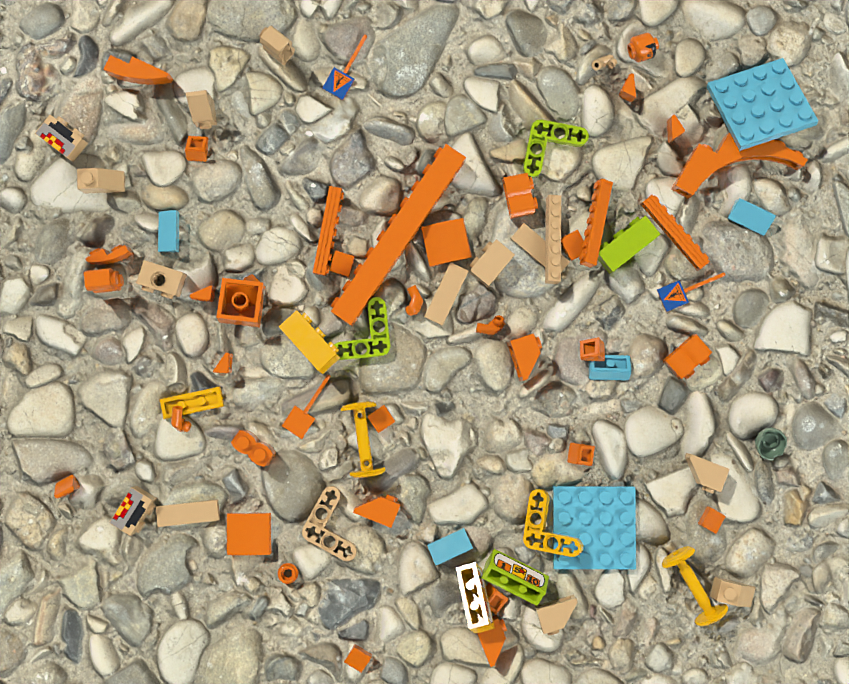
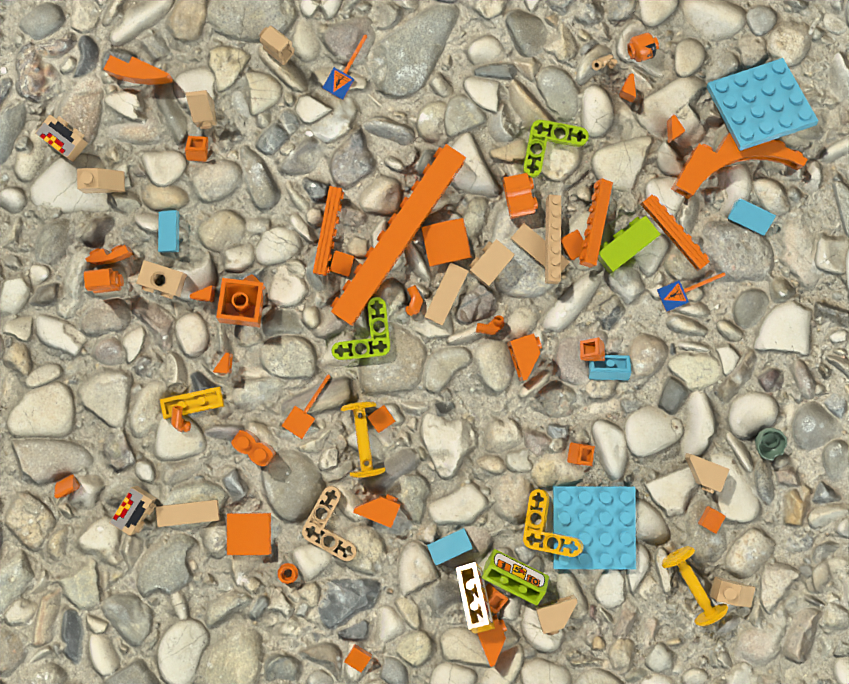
yellow brick [279,310,341,374] -> none
orange brick [663,334,712,379] -> none

